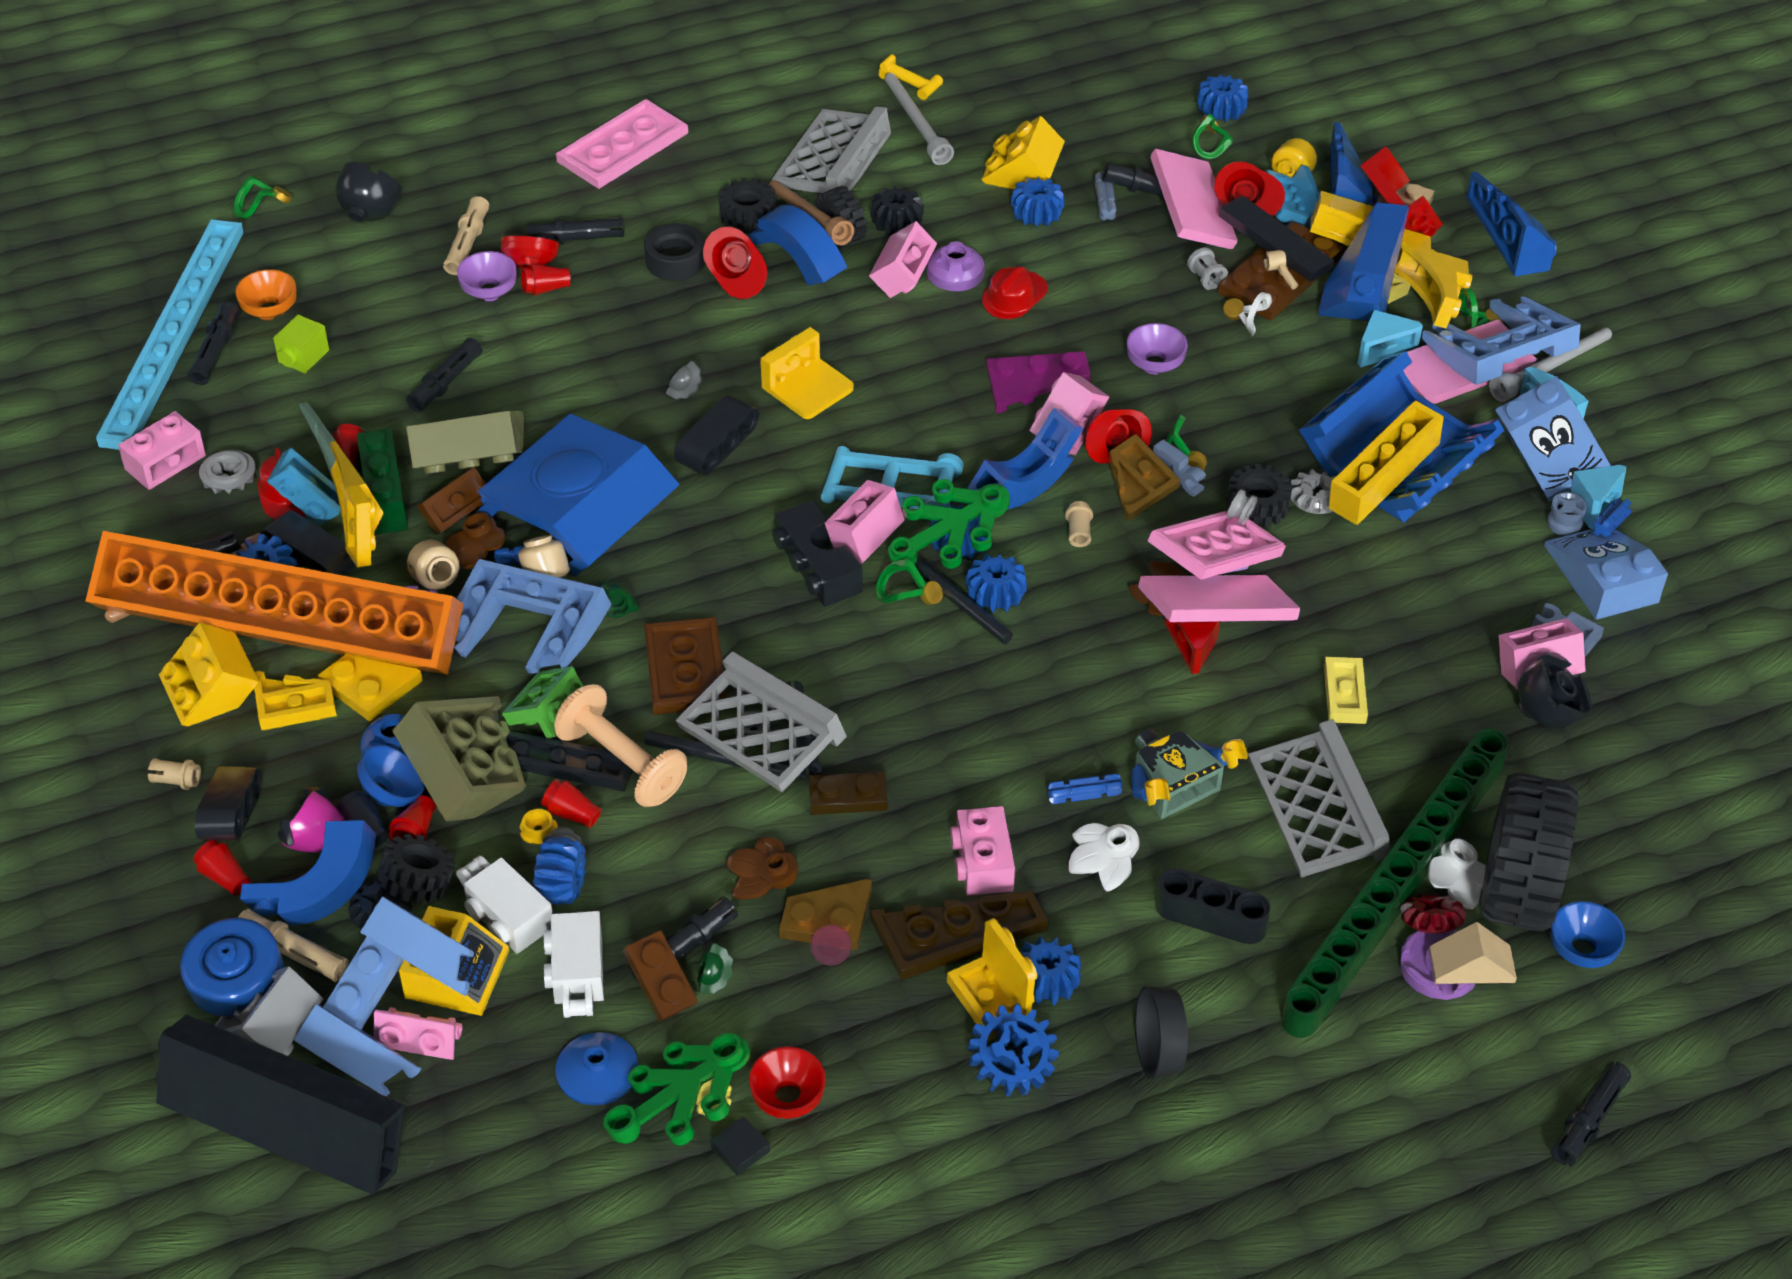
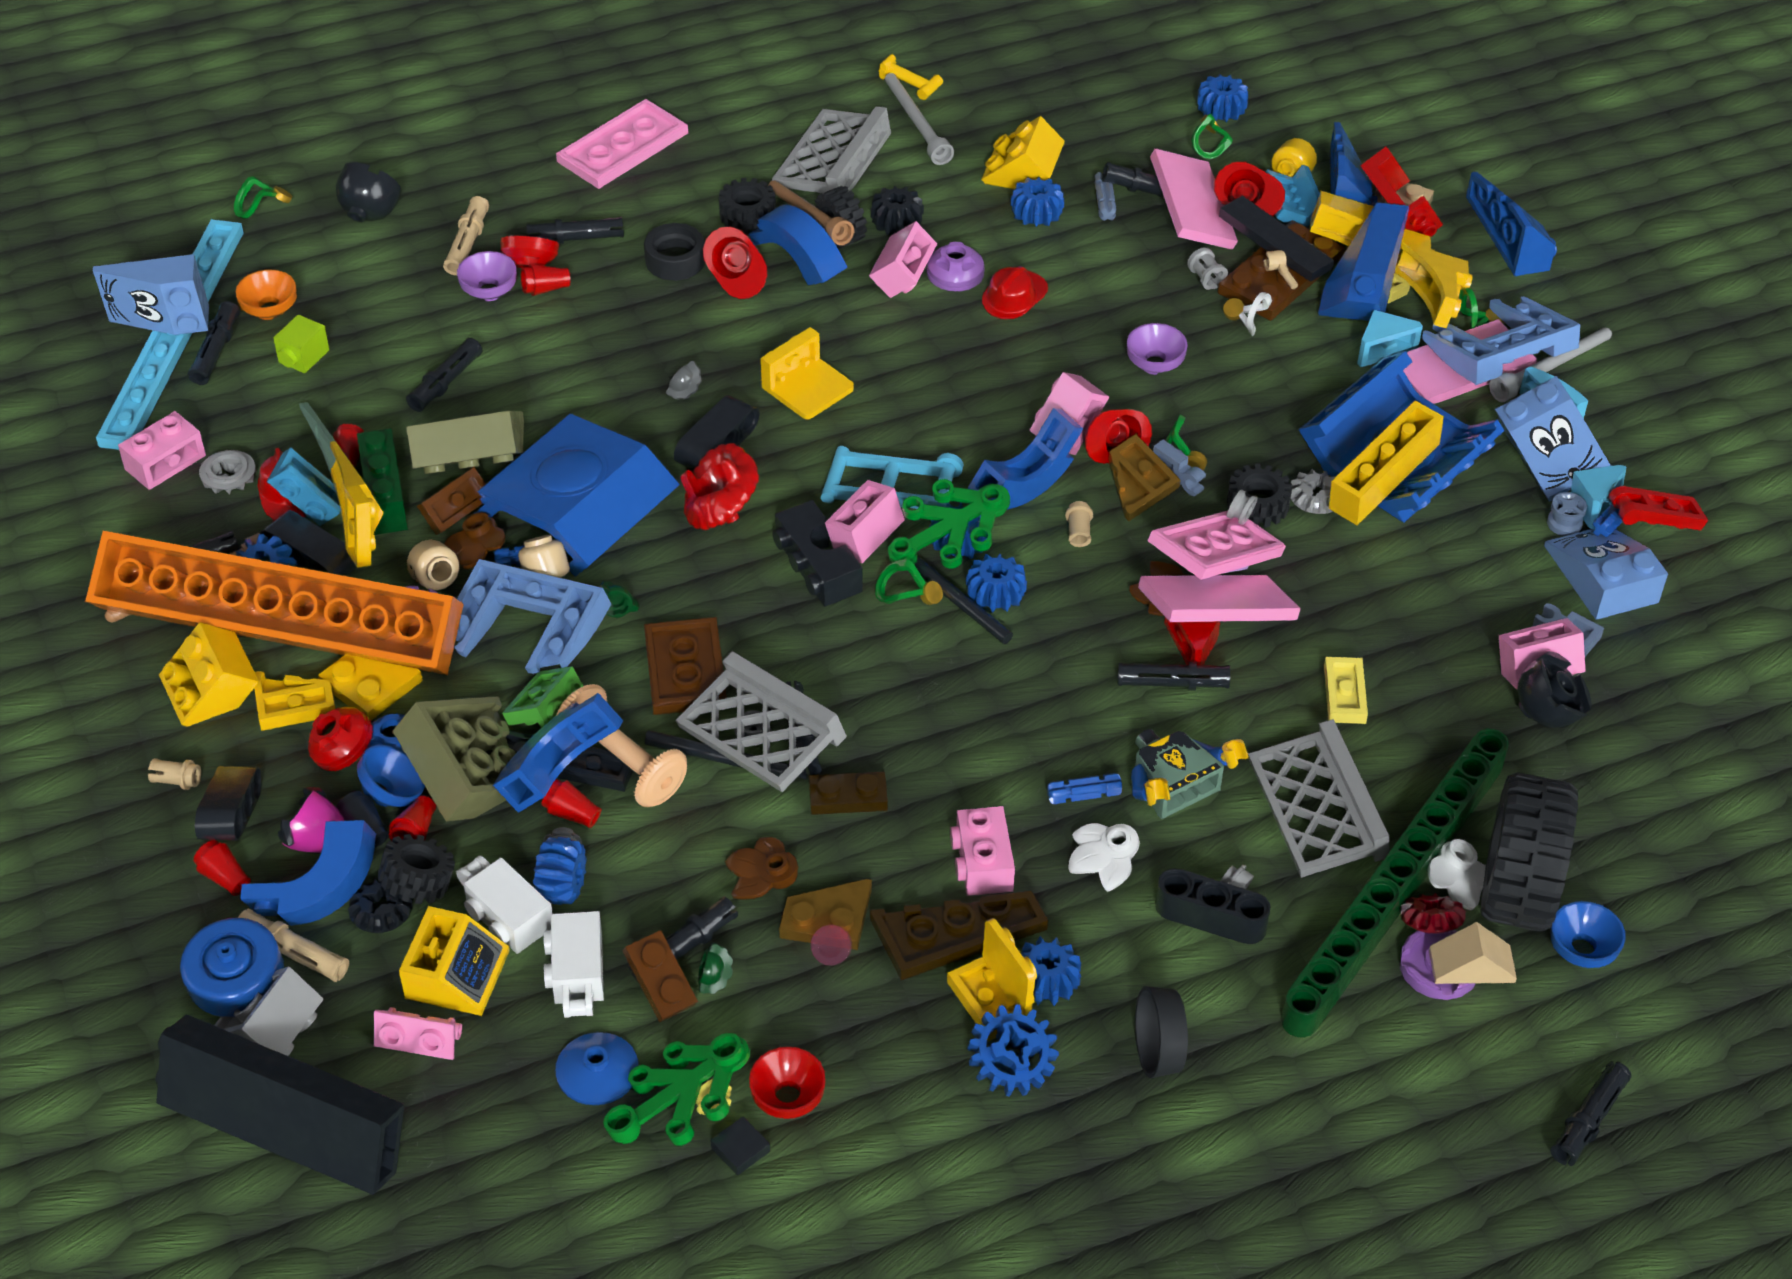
medium blue wedge [294,897,474,1096] -> none
yellow plate [519,809,558,845] -> none
magenta wing [986,351,1090,414] -> none
none -> medium blue slope [93,254,209,335]
none -> red piece [308,707,373,771]
none -> blue arch [493,693,623,813]
none -> red piece [680,443,759,530]
none -> black pin [1118,661,1230,691]
none -> light grey plate [1220,865,1254,889]
none -> red plate [1609,486,1708,530]

